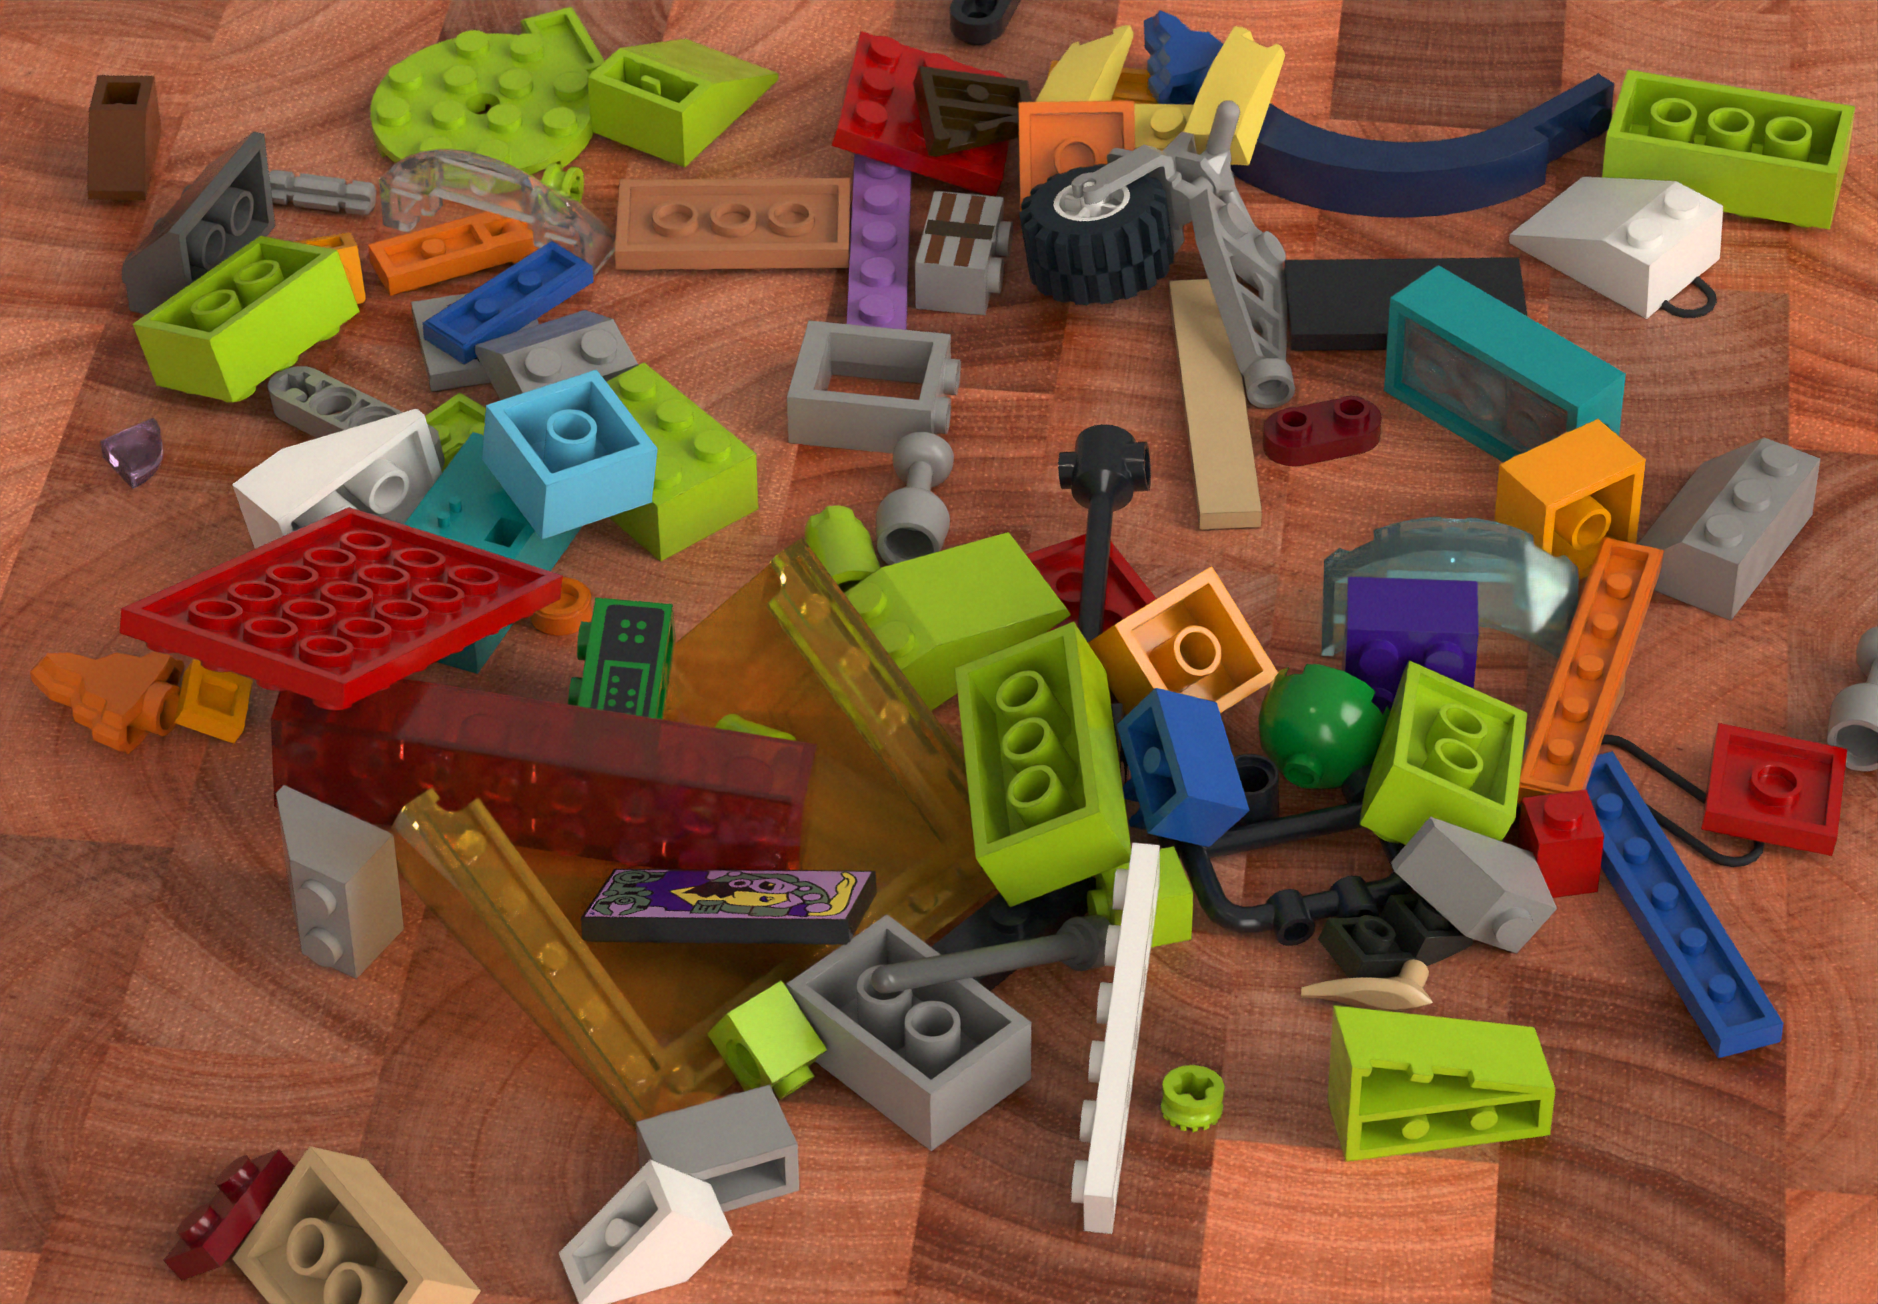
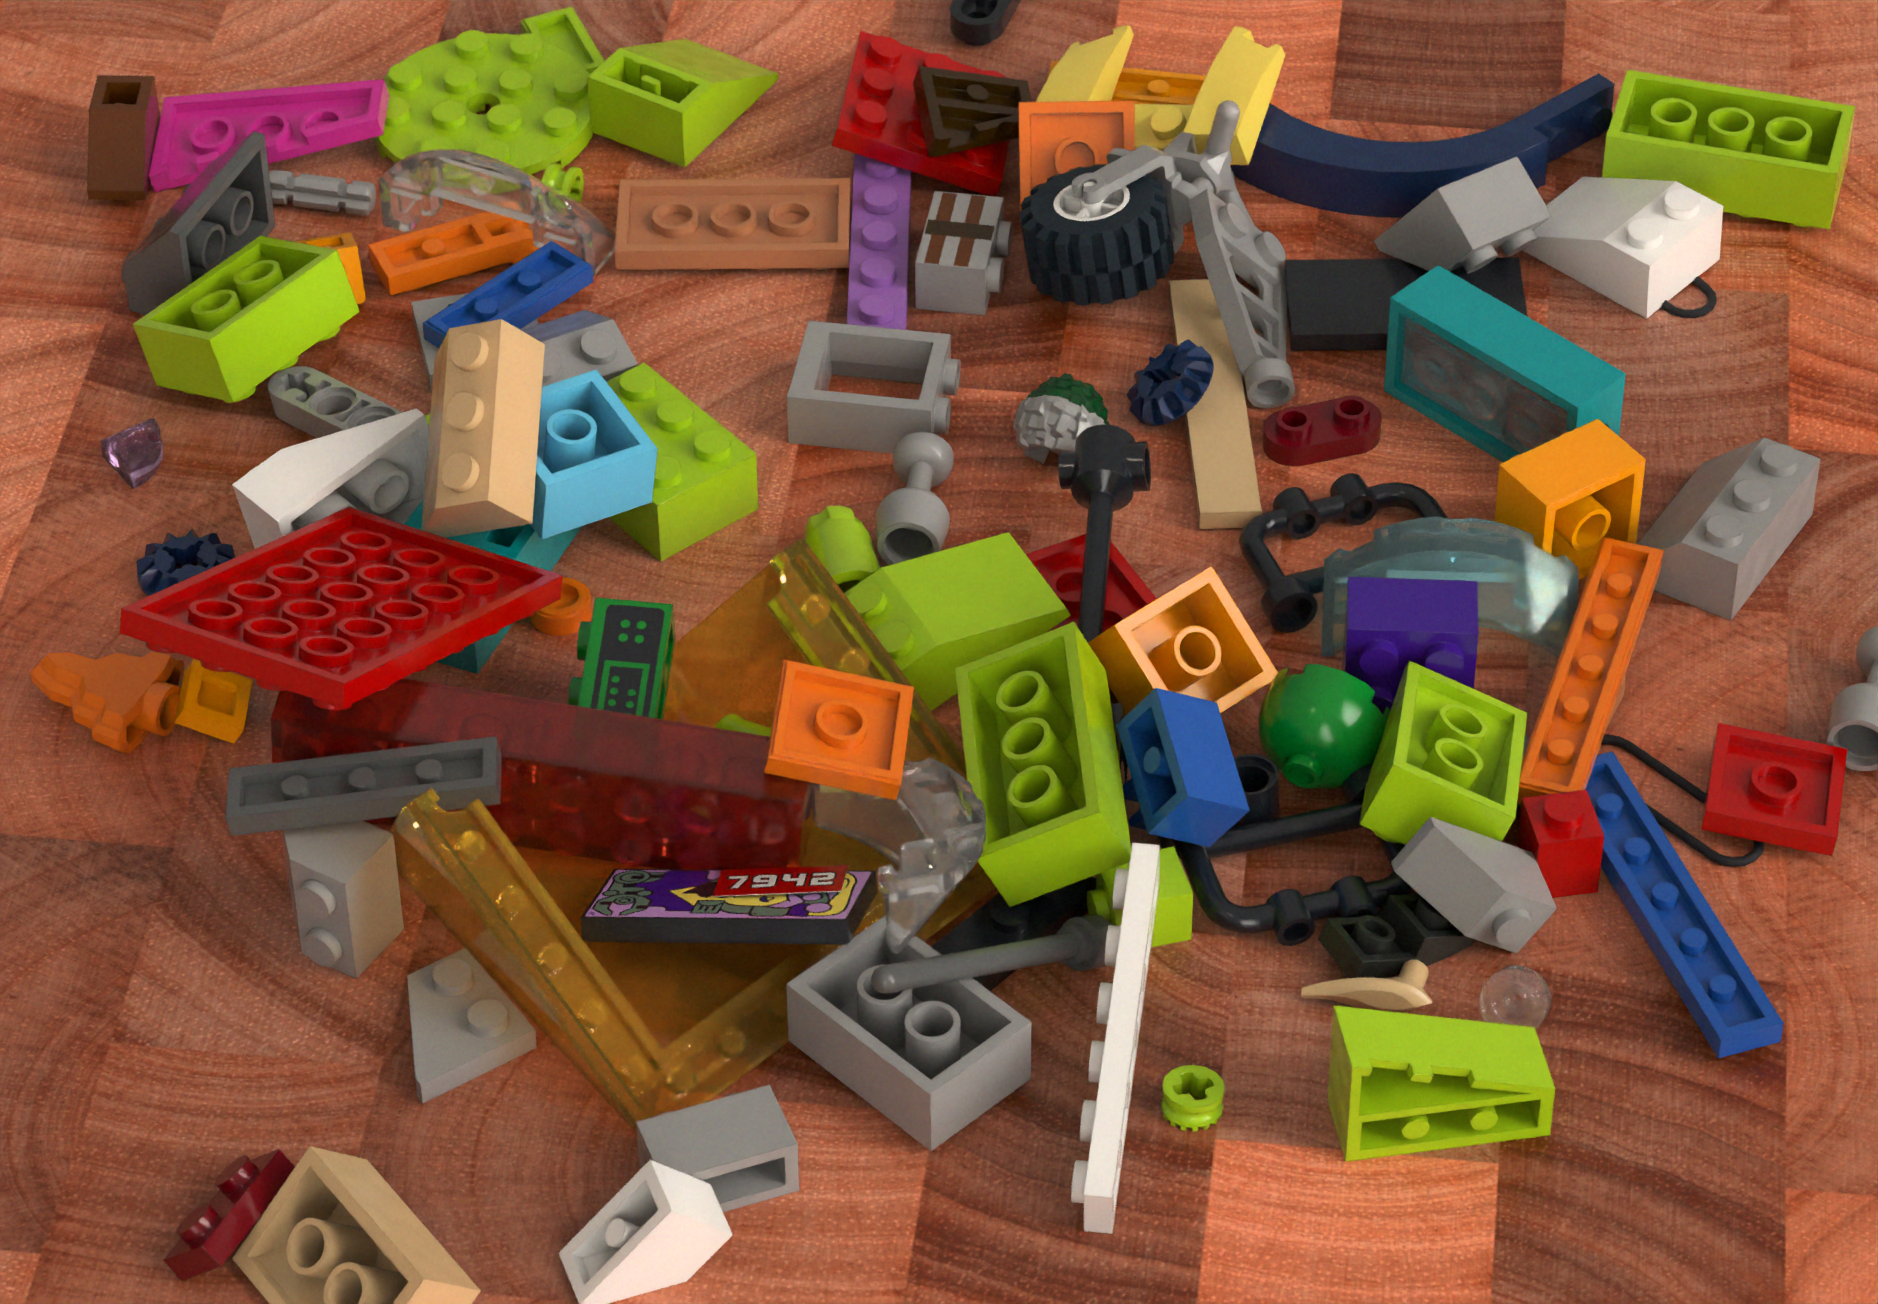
lime brick [707,980,827,1100] -> none
blue rock [1144,10,1223,105] -> none
none -> dark blue gear [136,529,235,596]
none -> dark pink wing [148,79,389,193]
none -> dark grey plate [225,736,502,836]
none -> light grey wing [407,948,537,1104]
none -> tan slope [421,319,545,538]
none -> red sticker [713,865,848,897]
none -> orange tile [764,659,914,800]
none -> clear windscreen [811,758,986,953]
none -> light grey piece [1013,373,1110,465]
none -> dark blue gear [1127,339,1214,426]
none -> black bar [1239,473,1491,633]
none -> light grey slope [1374,156,1552,274]
none -> clear tile [1479,965,1551,1030]

